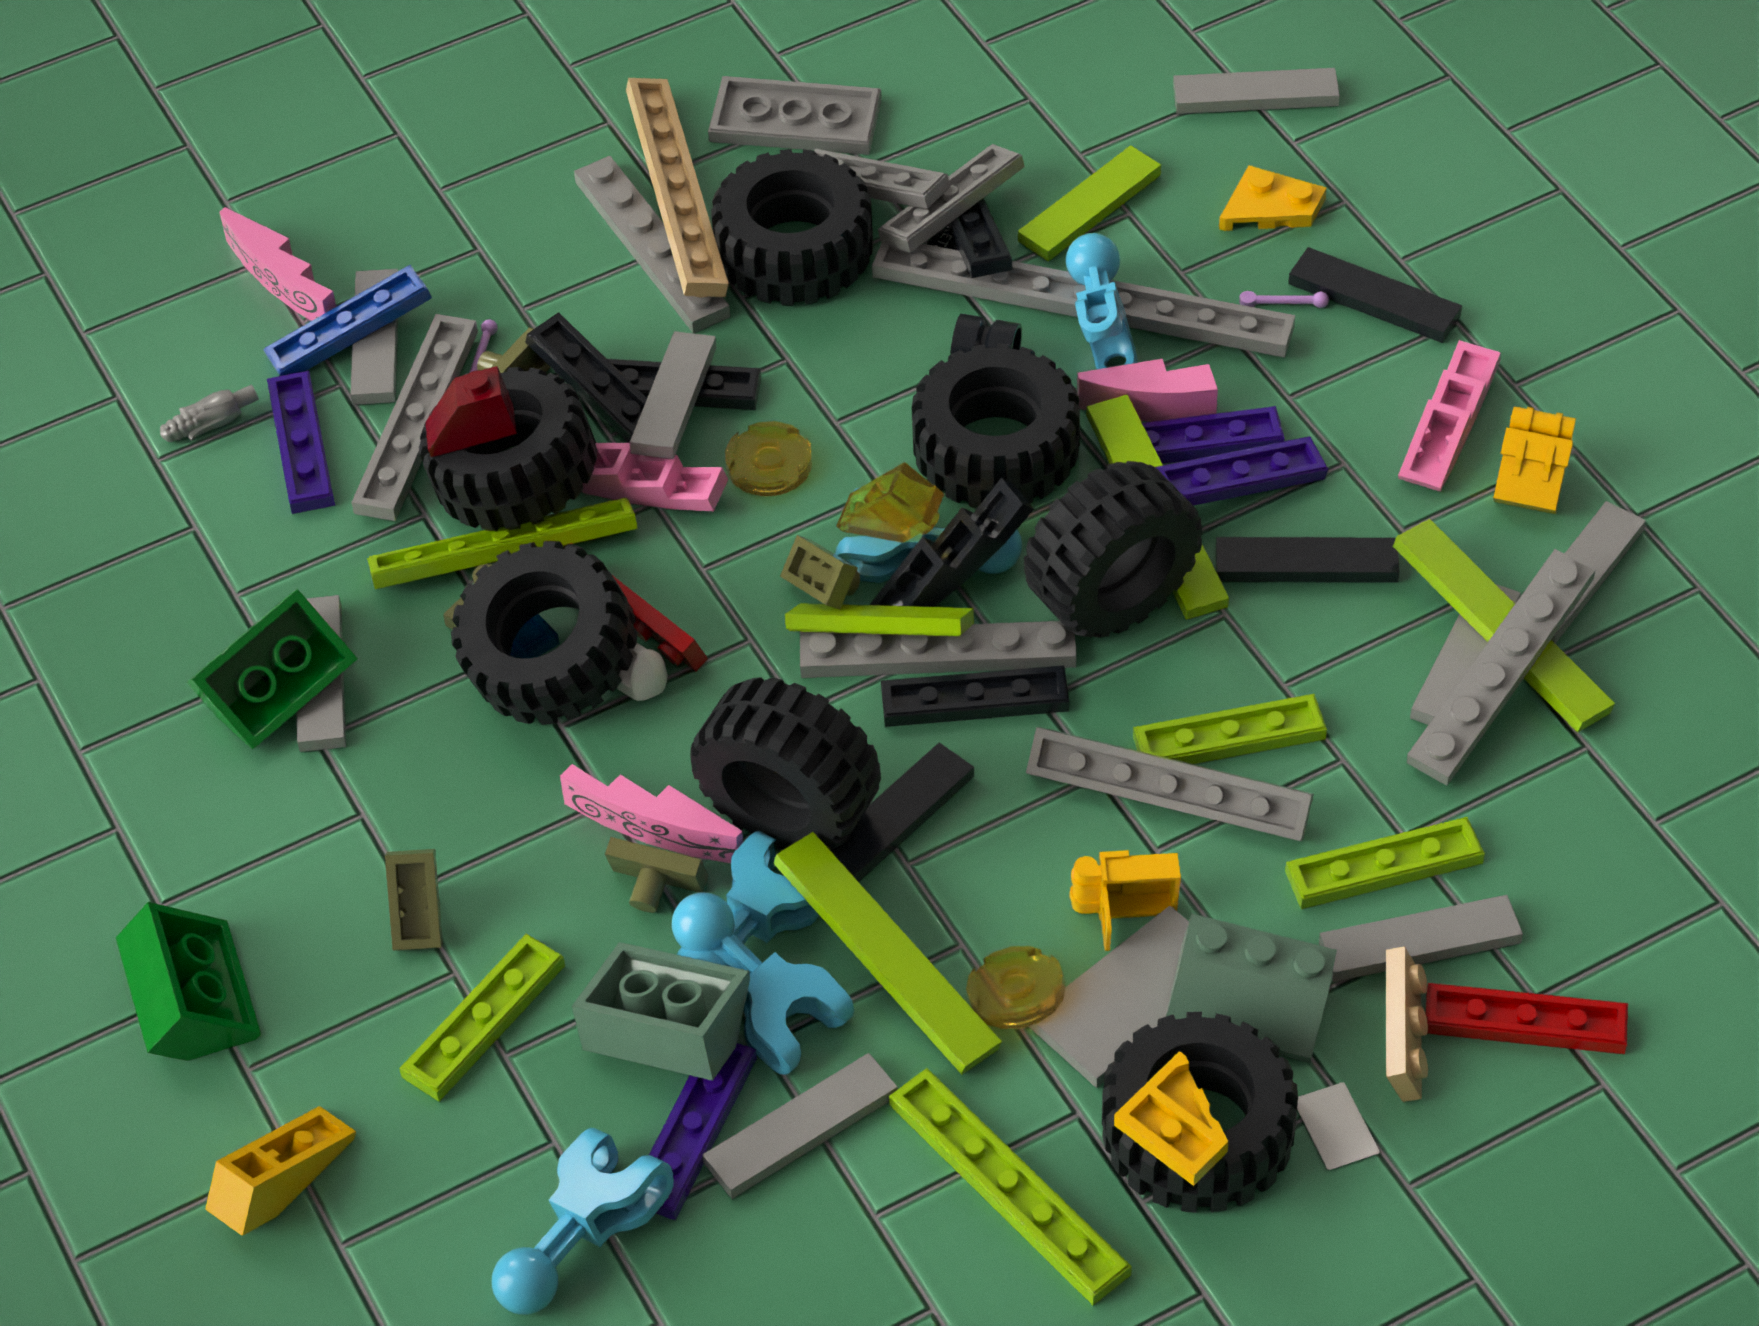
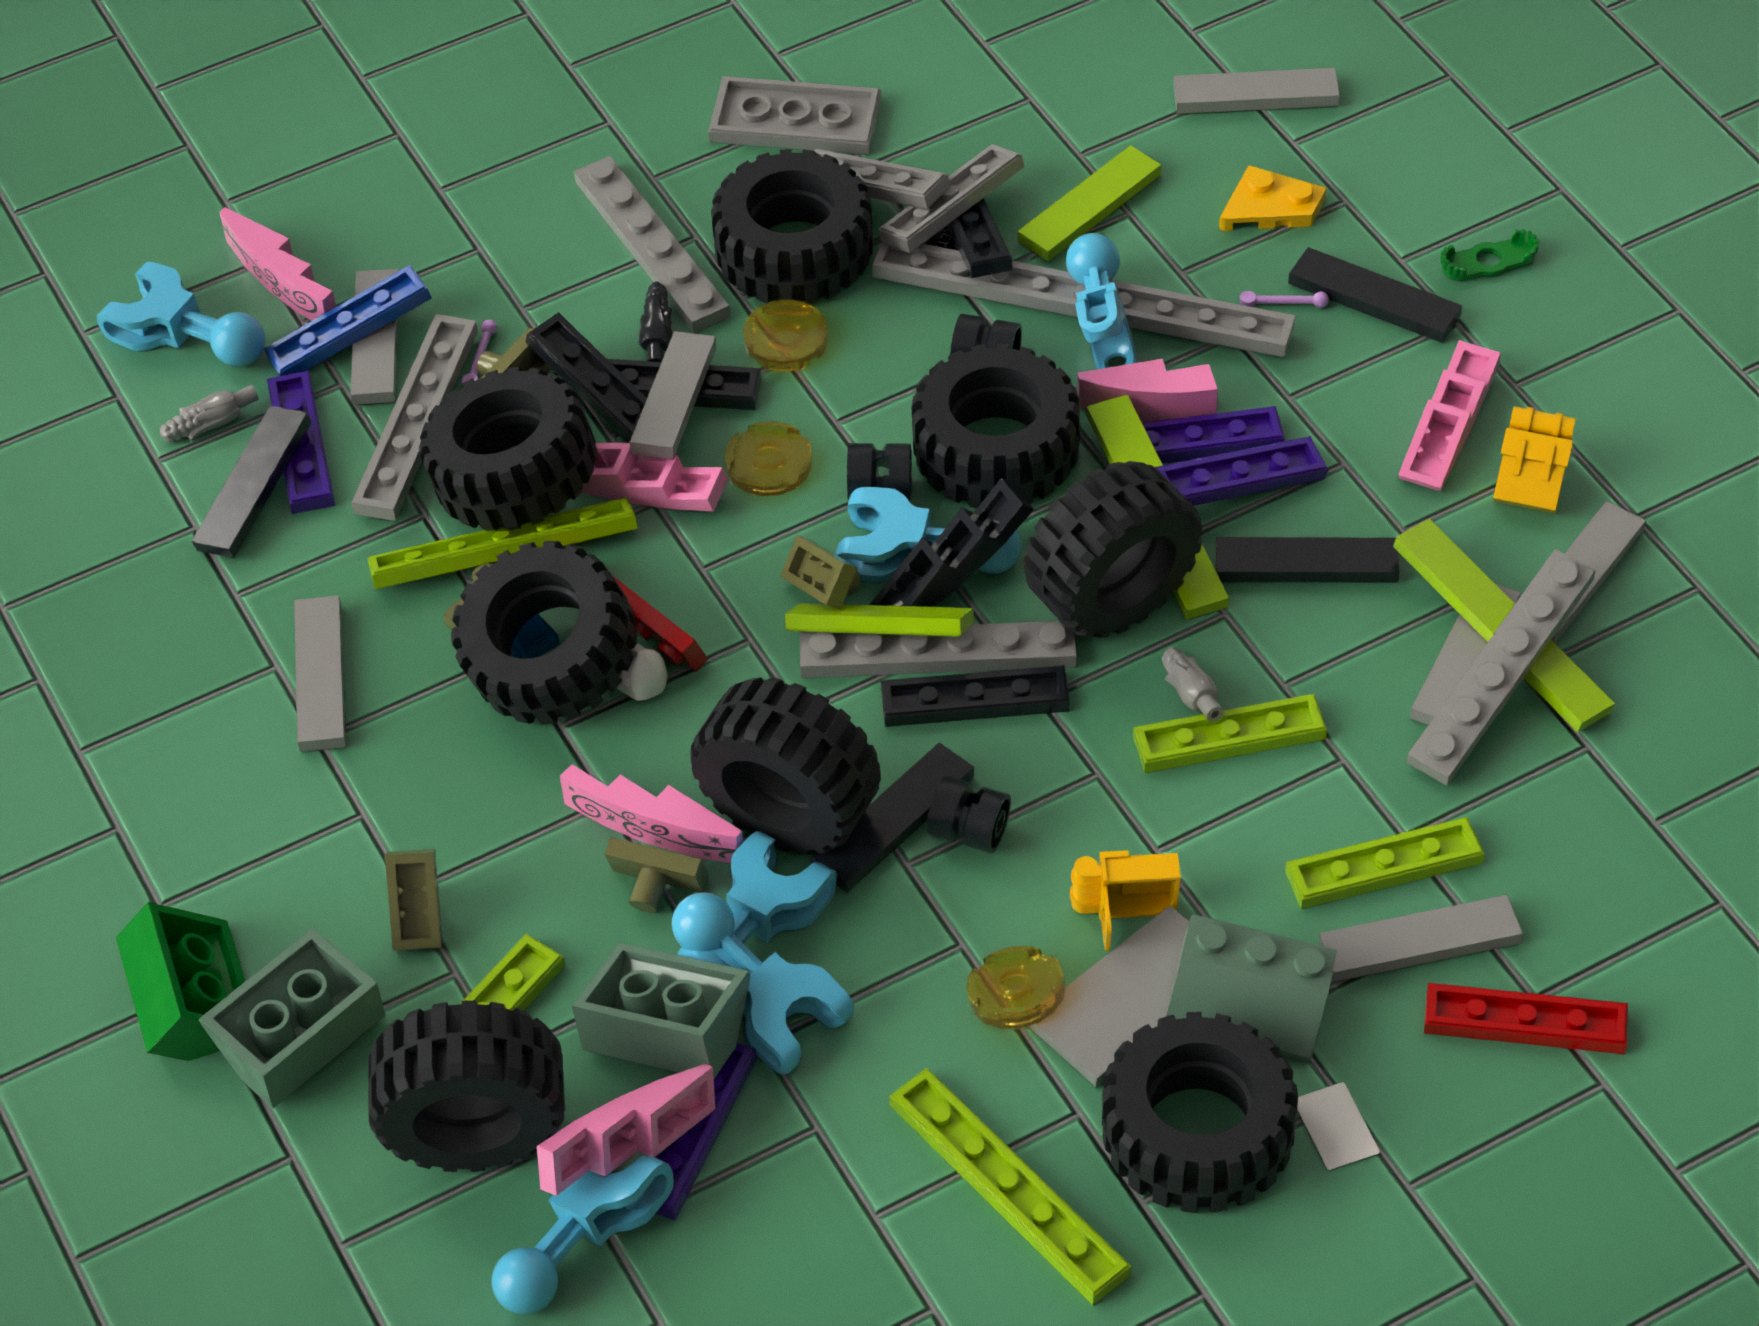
green slope [186,589,358,750] -> none
yellow slope [205,1106,356,1236] -> none
dark red slope [425,366,517,457] -> none
tan plate [626,78,729,298] -> none
light grey tile [703,1053,898,1199] -> none
lime tile [773,832,1002,1075] -> none
clear yellow slope [836,462,944,543] -> none
light grey plate [1026,727,1314,841] -> none
yellow wing [1114,1051,1228,1186] -> none
tan plate [1386,946,1428,1102] -> none
none -> medium azure piece [97,262,265,367]
none -> tile [191,406,312,558]
none -> sand green slope [199,927,386,1108]
none -> black tyre [368,1000,565,1172]
none -> bright pink slope [537,1064,716,1196]
none -> black piece [638,281,673,362]
none -> clear yellow tile [743,299,828,372]
none -> black wheel [847,443,912,500]
none -> black wheel [927,775,1011,854]
none -> light grey piece [1162,647,1224,722]
none -> green piece [1441,229,1539,281]

